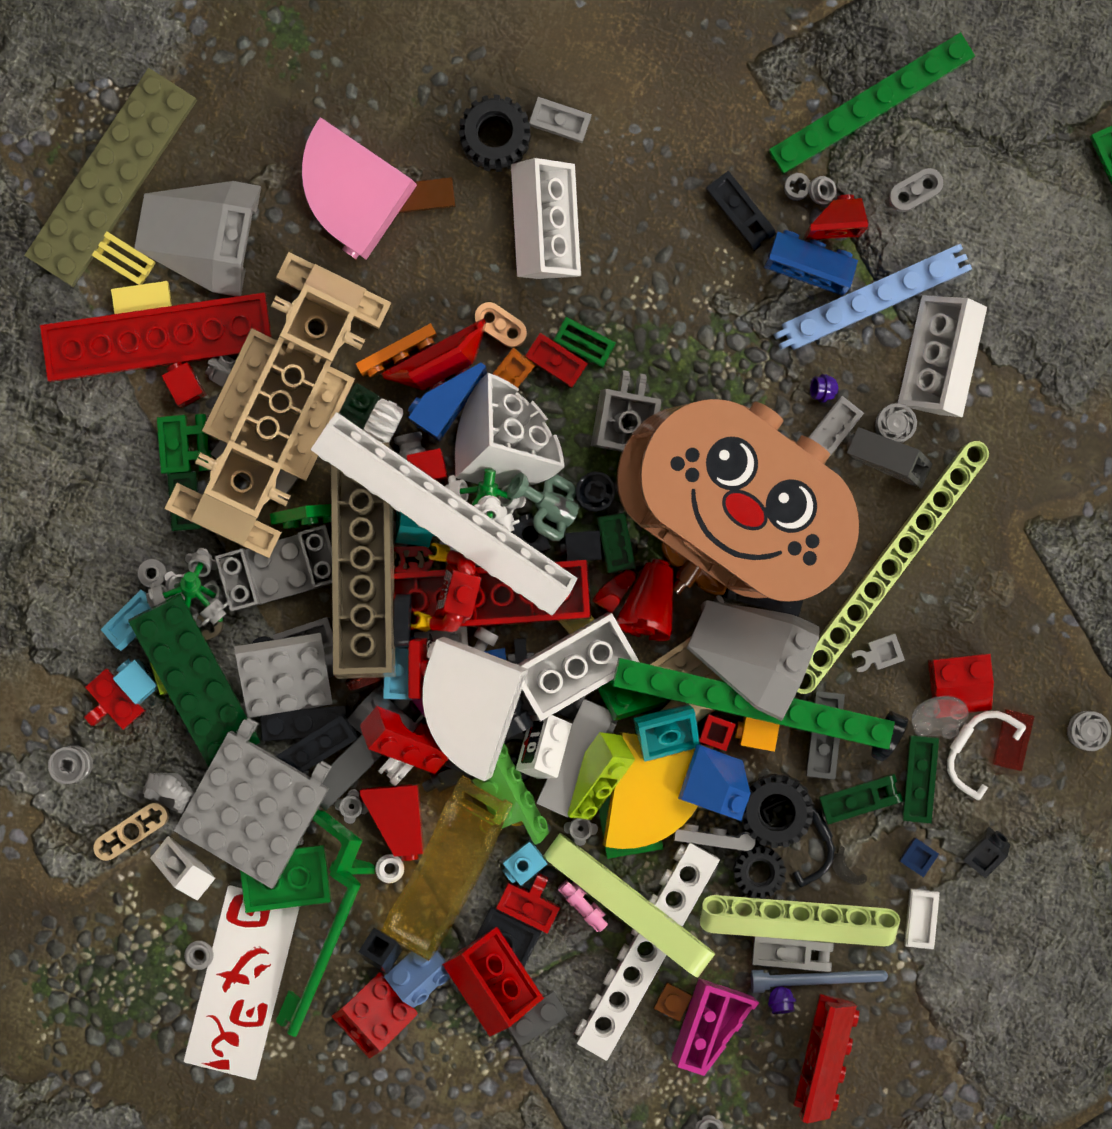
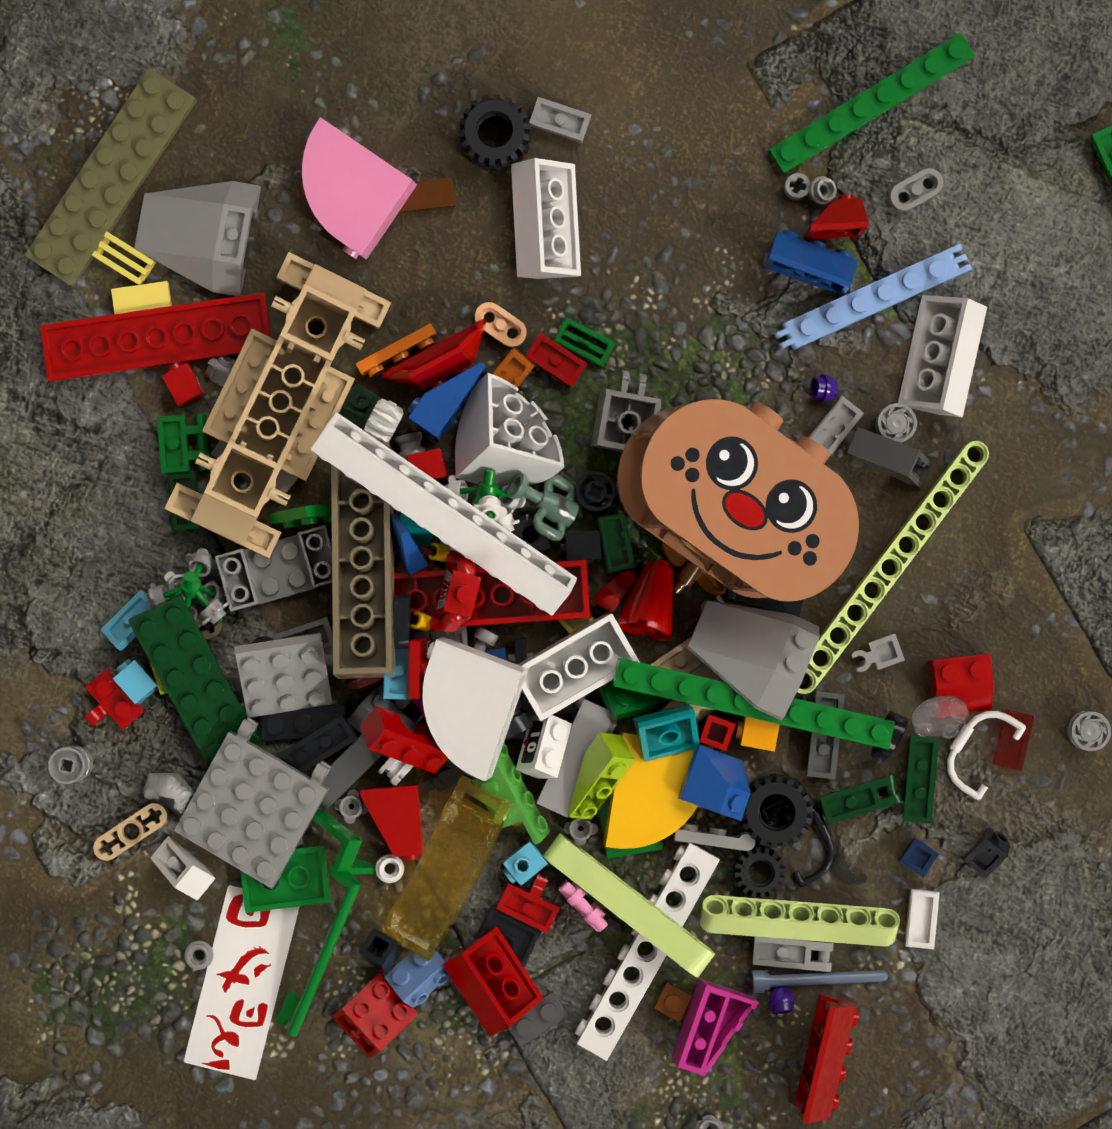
light grey plate [138,559,167,587] -> none
black plate [706,170,777,251] -> none
none -> blue slope [391,514,428,576]

